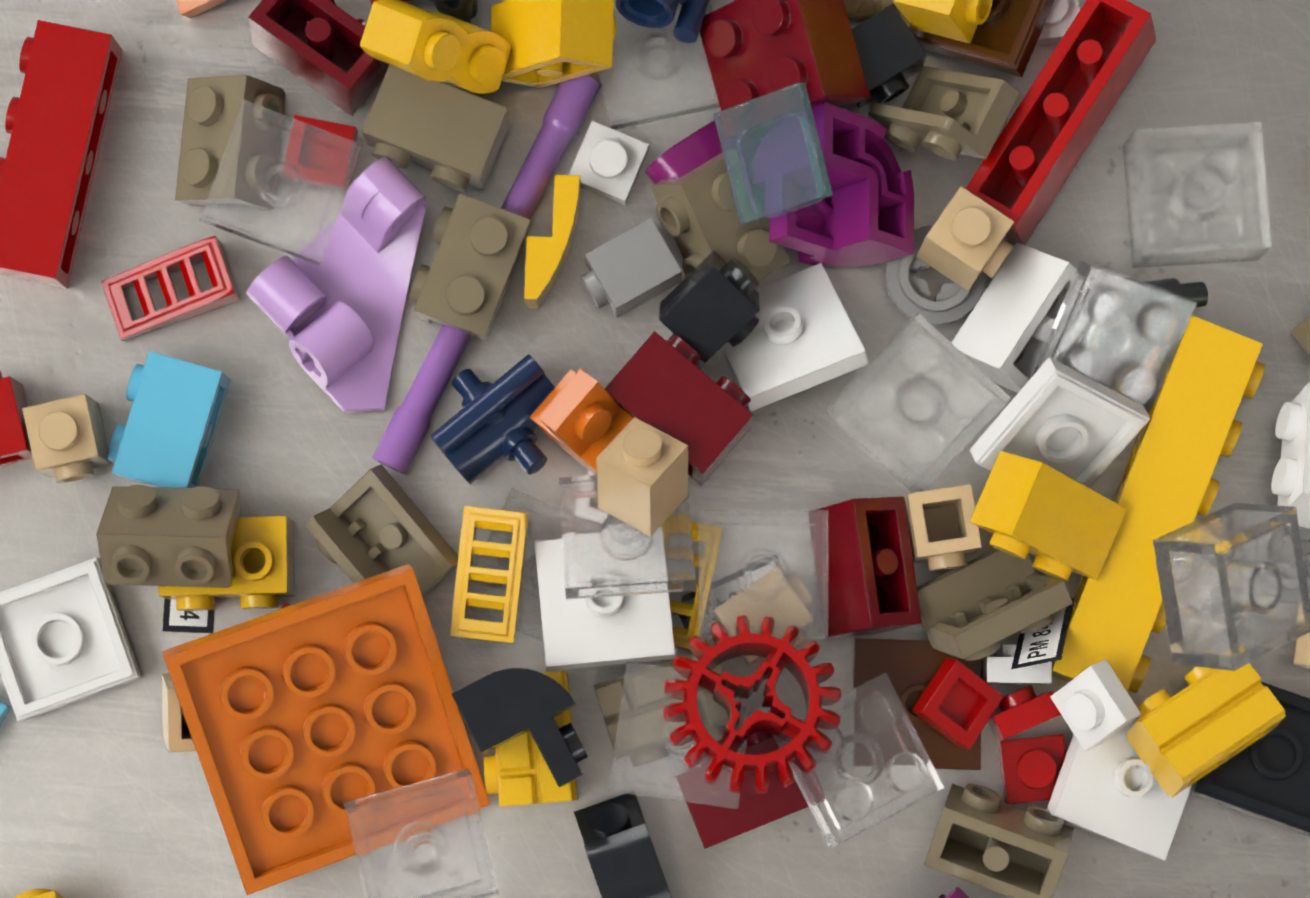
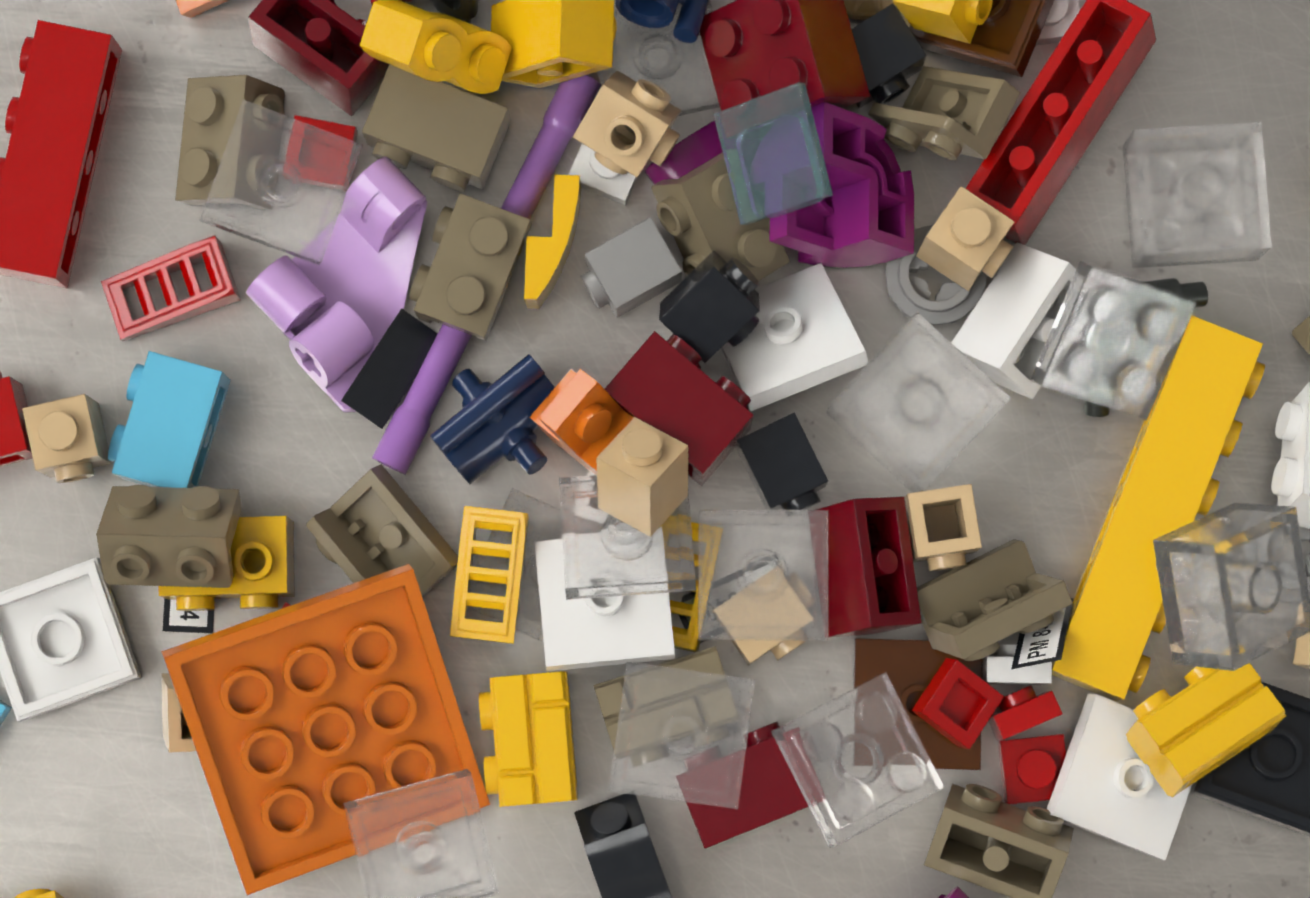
black brick [451,668,588,787] -> none
red gear [663,615,841,794] -> none
white plate [970,357,1150,488] -> none
yellow brick [970,451,1127,582] -> none
white plate [1050,659,1141,752] -> none
none -> black sticker [341,308,438,429]
none -> tan brick [573,70,681,178]
none -> black brick [735,412,828,518]

